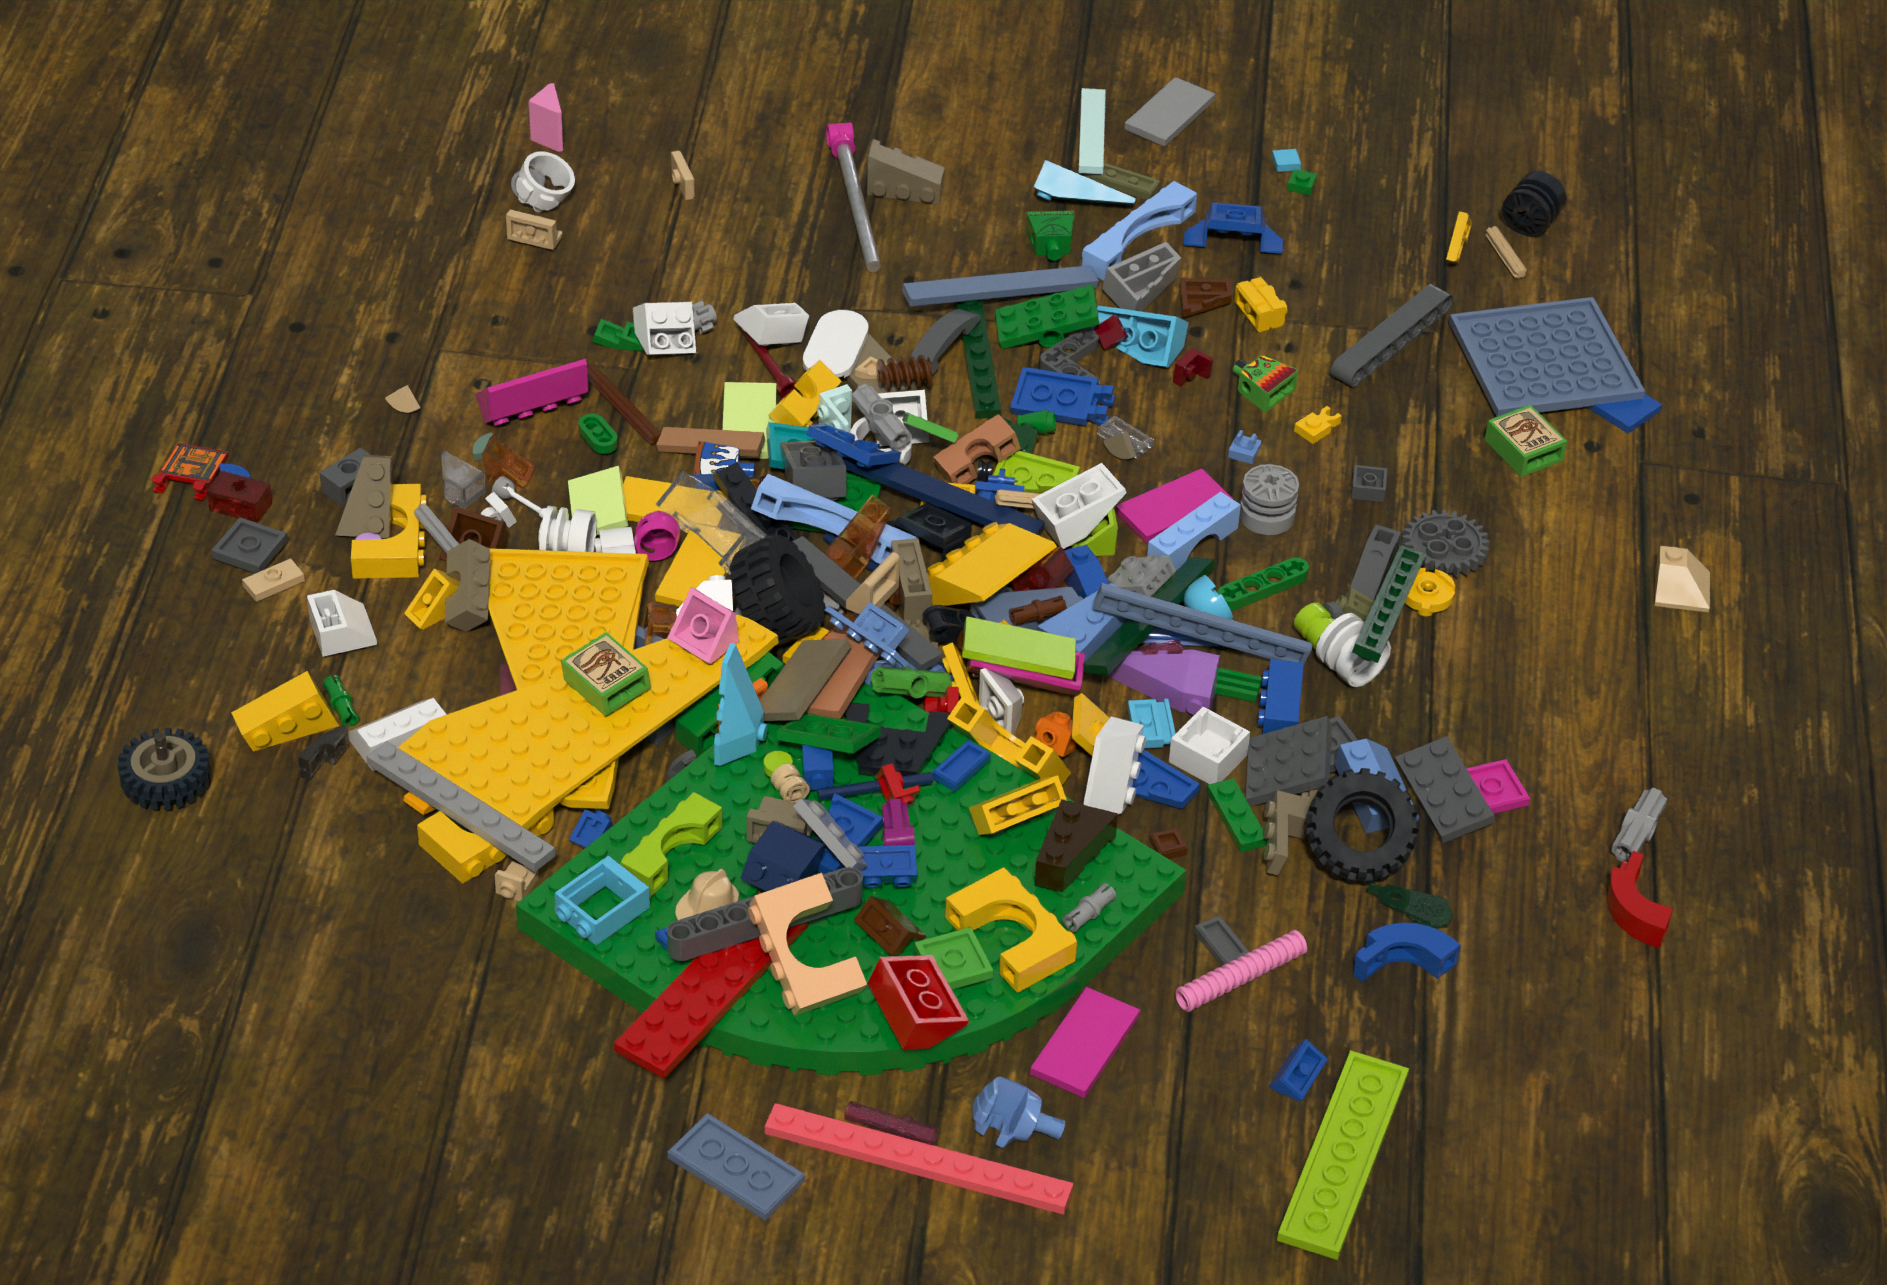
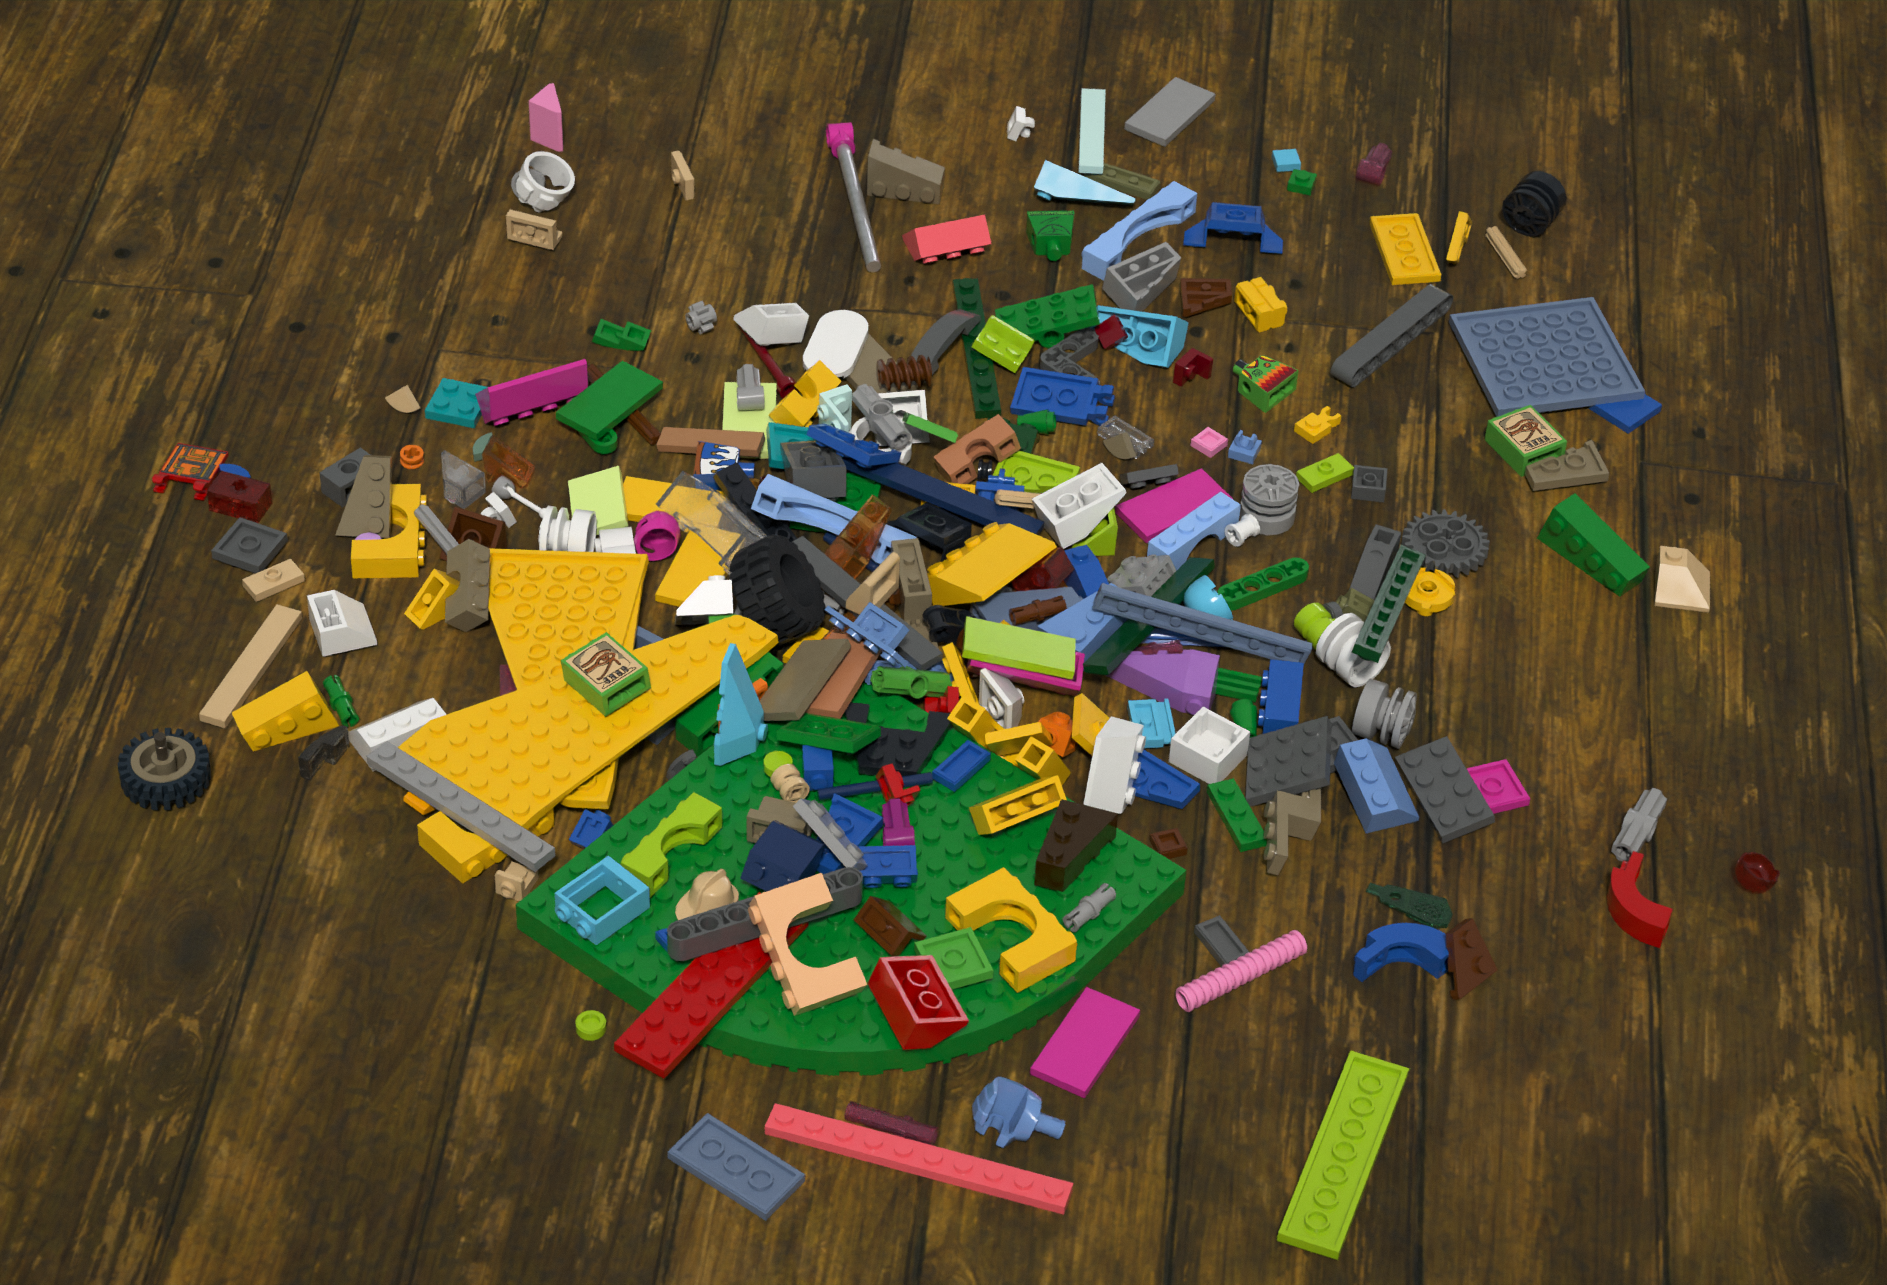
white slope [633,302,696,355] -> none
clear orange panel [644,603,676,645] -> none
bright pink slope [668,587,739,664] -> none
tan tile [855,356,886,380] -> none
sand blue tile [902,265,1099,306] -> none
blue slope [1269,1039,1328,1102] -> none
black tyre [1304,768,1419,885] -> none
none -> tan tile [199,604,302,728]
none -> orange bush [400,445,424,469]
none -> teal plate [425,378,488,428]
none -> green tile [556,360,663,441]
none -> lime tile [576,1010,606,1041]
none -> light grey piece [736,364,764,410]
none -> coral slope [902,215,991,264]
none -> lime bracket [972,315,1035,373]
none -> yellow tile [985,722,1052,756]
none -> white tile [1007,106,1035,141]
none -> dark grey plate [1120,464,1179,488]
none -> bright pink tile [1191,427,1228,458]
none -> white bush [1224,514,1260,547]
none -> green cone [1229,699,1257,738]
none -> lime plate [1296,453,1354,493]
none -> light grey wheel [1352,679,1417,749]
none -> clear pink piece [1356,143,1392,185]
none -> yellow tile [1369,213,1441,285]
none -> reddish brown wing [1445,918,1498,1000]
none -> dark tan wing [1525,440,1609,491]
none -> green wedge [1537,493,1650,597]
none -> clear red hair [1735,852,1780,893]

